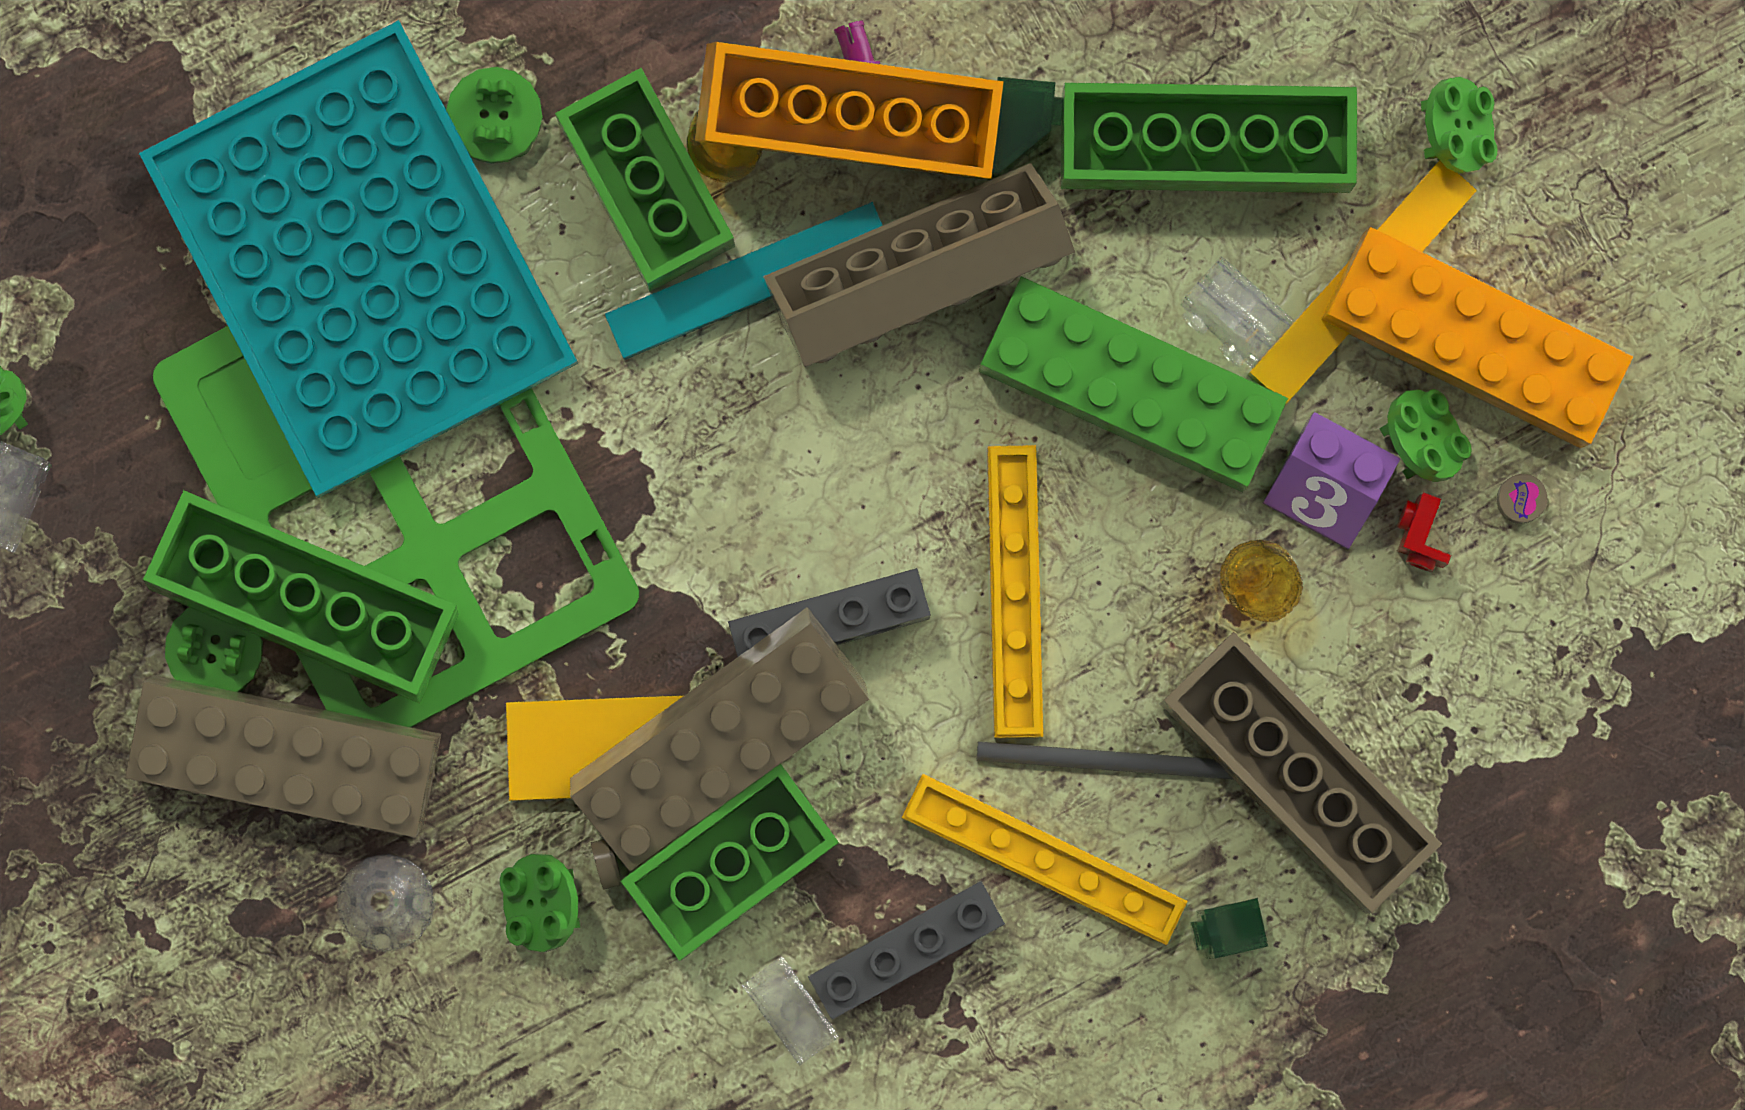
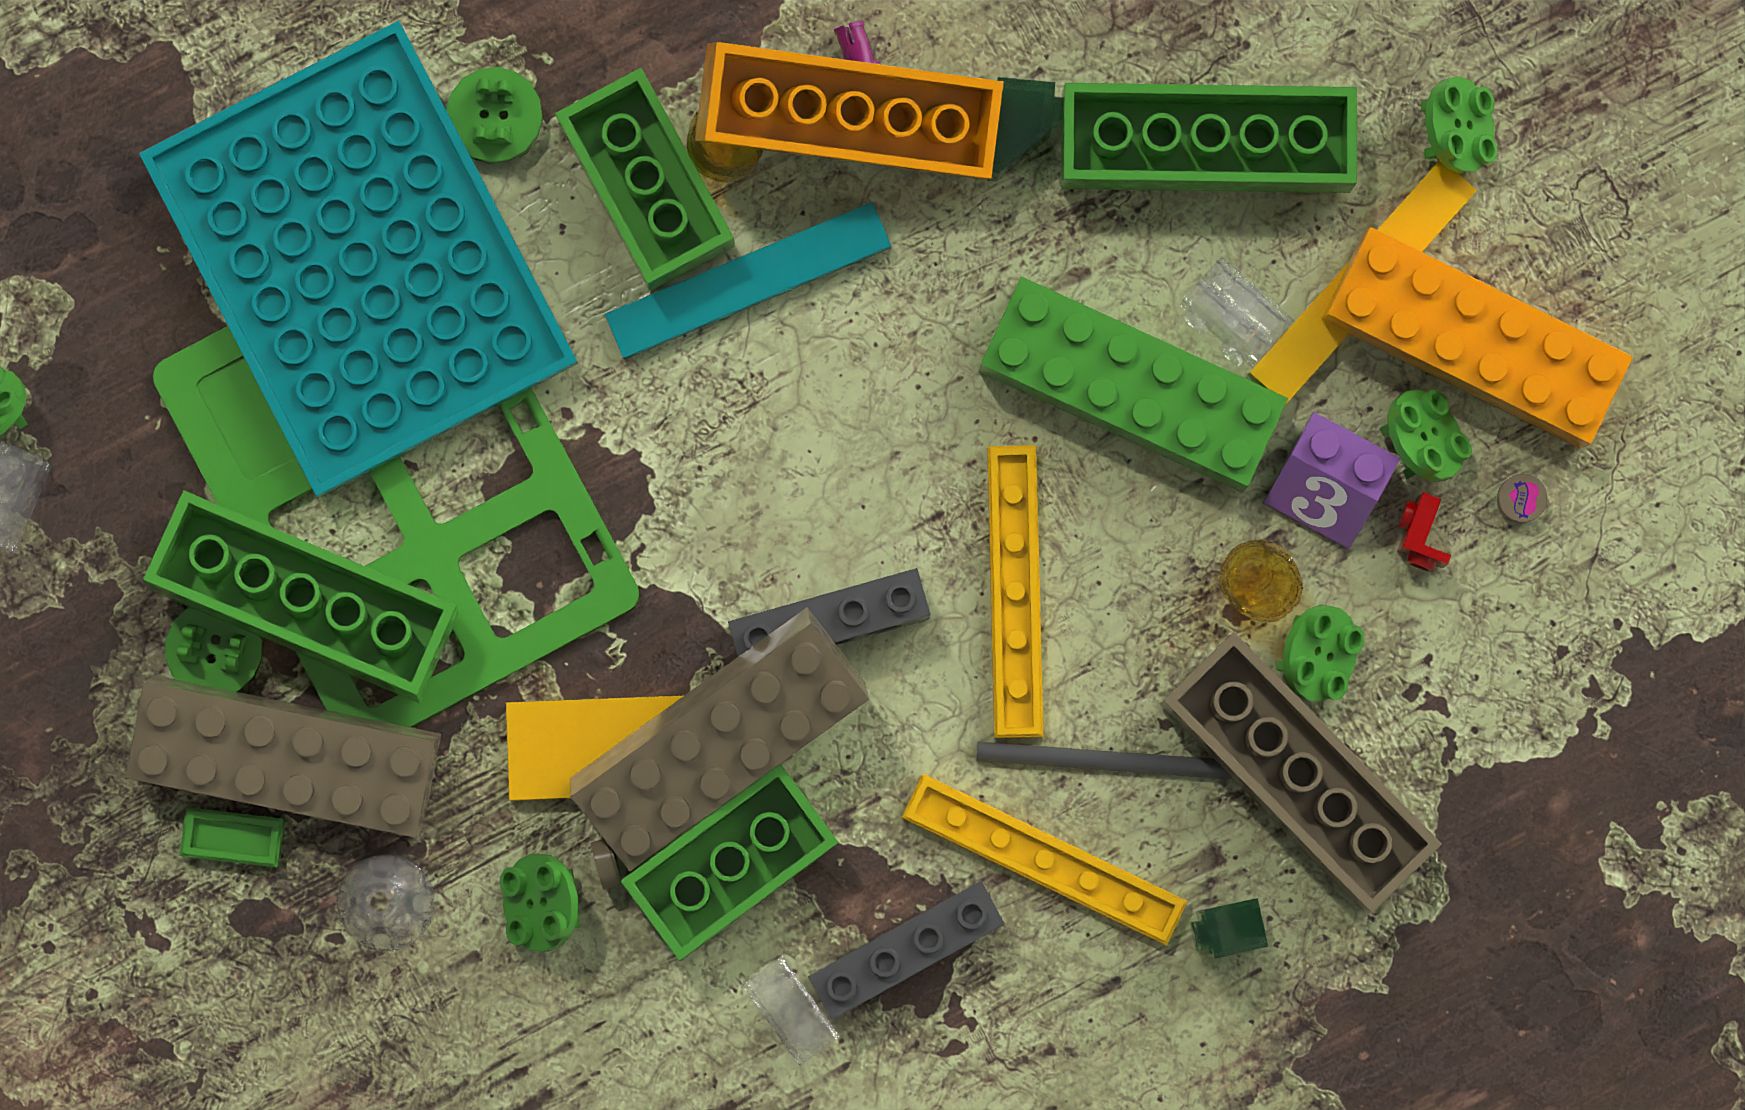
dark tan brick [763,163,1075,367] -> none
none -> bright green tile [180,807,285,868]
none -> bright green plate [1276,604,1365,702]

